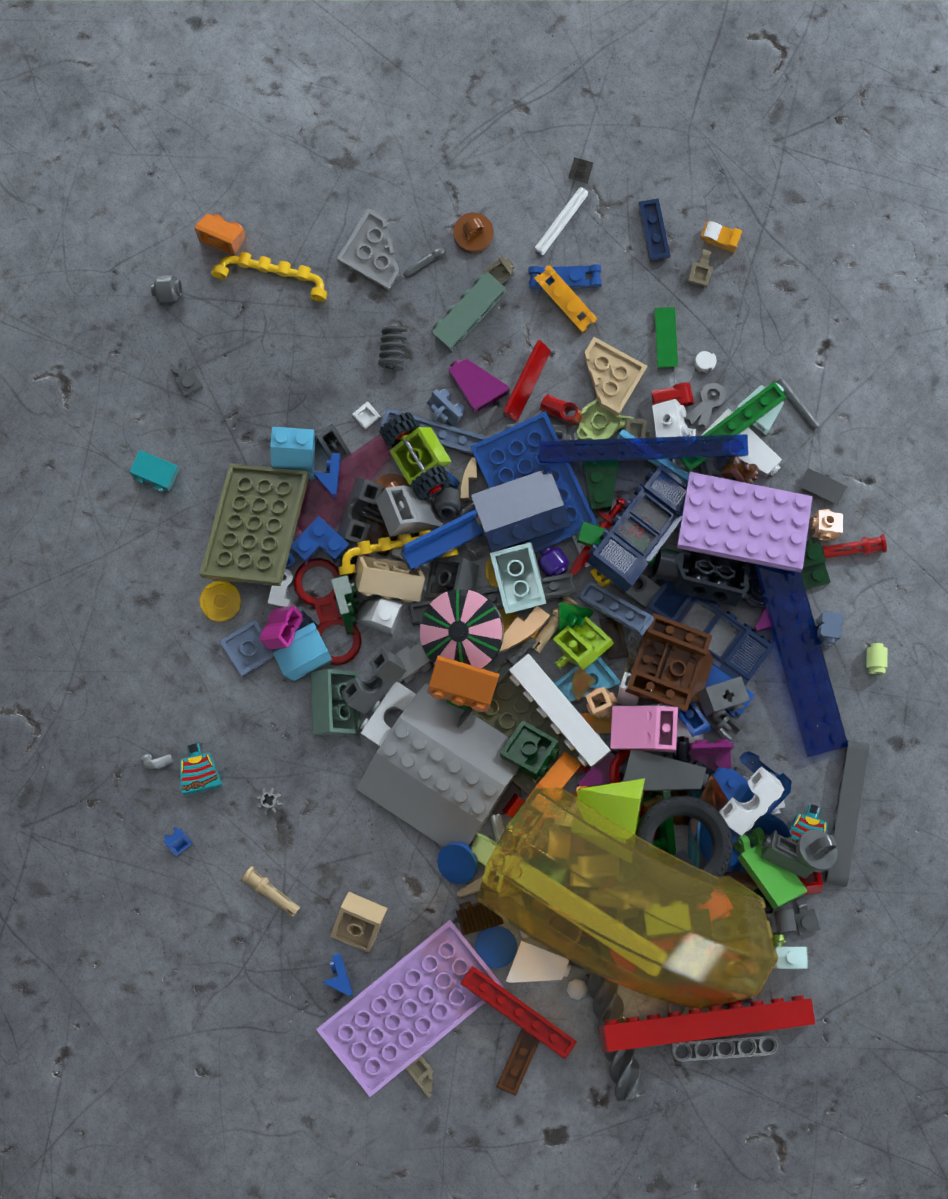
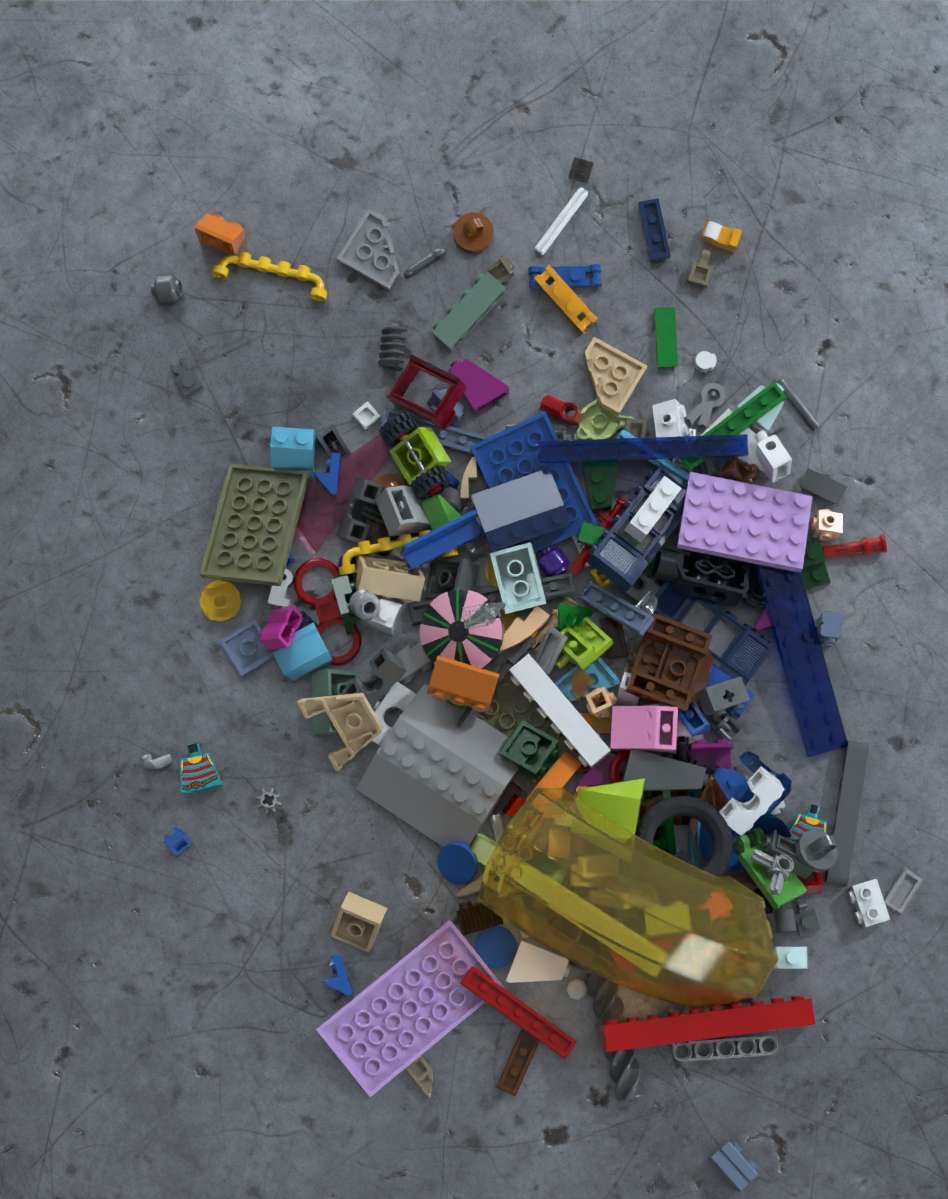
teal brick [129,450,179,493] -> none
tan pin [240,866,300,918] -> none
blue brick [291,516,350,564] -> none
red slope [503,340,551,422] -> none
red piece [651,382,694,407] -> none
lime plate [765,933,786,947] -> none
yellowish green brick [866,643,888,674] -> none
none -> tan wing [297,693,383,771]
none -> light grey head [349,590,380,620]
none -> dark red piece [386,354,467,430]
none -> bright green slope [422,494,461,530]
none -> clear slope [462,602,506,629]
none -> light grey tile [534,627,568,674]
none -> white arch [624,476,681,543]
none -> clear tile [636,591,657,615]
none -> sand blue brick [708,1140,758,1192]
none -> light grey axle [751,849,794,895]
none -> white torso [754,430,792,483]
none -> white brick [848,878,890,928]
none -> light grey tile [884,868,923,915]

